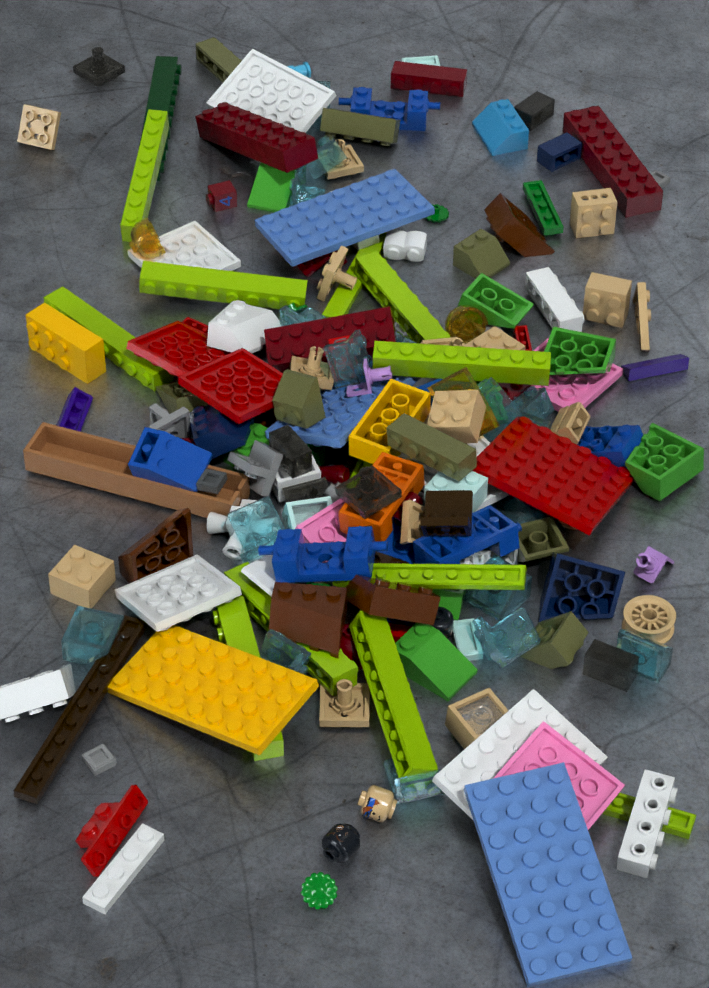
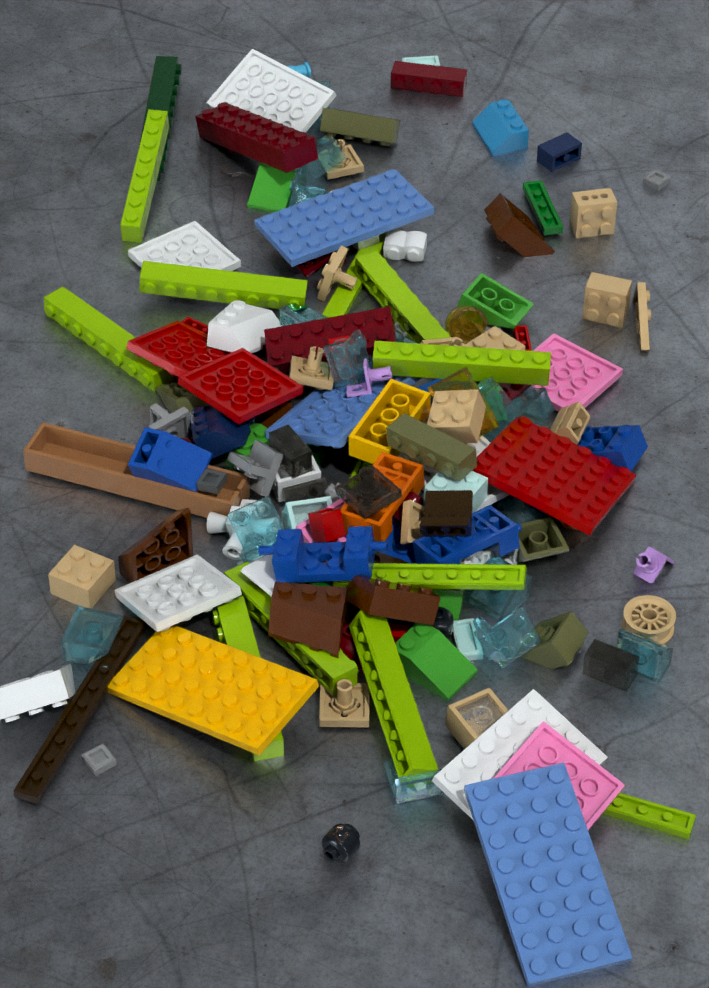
tan plate [17,104,61,150] -> none
yellow brick [26,302,106,384] -> none
dark purple slope [56,387,93,431] -> none
clear smoke plate [73,47,125,87] -> none
red bracket [75,785,148,877] -> none
white plate [82,823,165,914] -> none
clear yellow cylinder [129,217,166,259] -> none
olive brick [196,37,242,83] -> none
dark red brick [206,180,237,212] -> none
clear light blue bracket [260,629,311,675] -> none
olive slope [272,369,326,429] -> none
green piece [301,872,338,910] -> none
dark red cone [318,465,350,485] -> none
blue brick [339,87,440,131] -> none
tan head [357,785,397,823] -> none
green piece [425,204,449,222] -> none
olive slope [453,229,510,279] -> none
clear smoke brick [514,91,555,131] -> none
white brick [525,267,585,332] -> none
dark blue wedge [538,552,625,622] -> none
bright green wedge [544,327,616,375] -> none
dark red brick [562,105,663,218] -> none
white brick [616,769,678,878] -> none
dark purple slope [621,354,689,381] -> none
bright green wedge [625,423,704,501] -> none
none -> red brick [308,508,346,543]

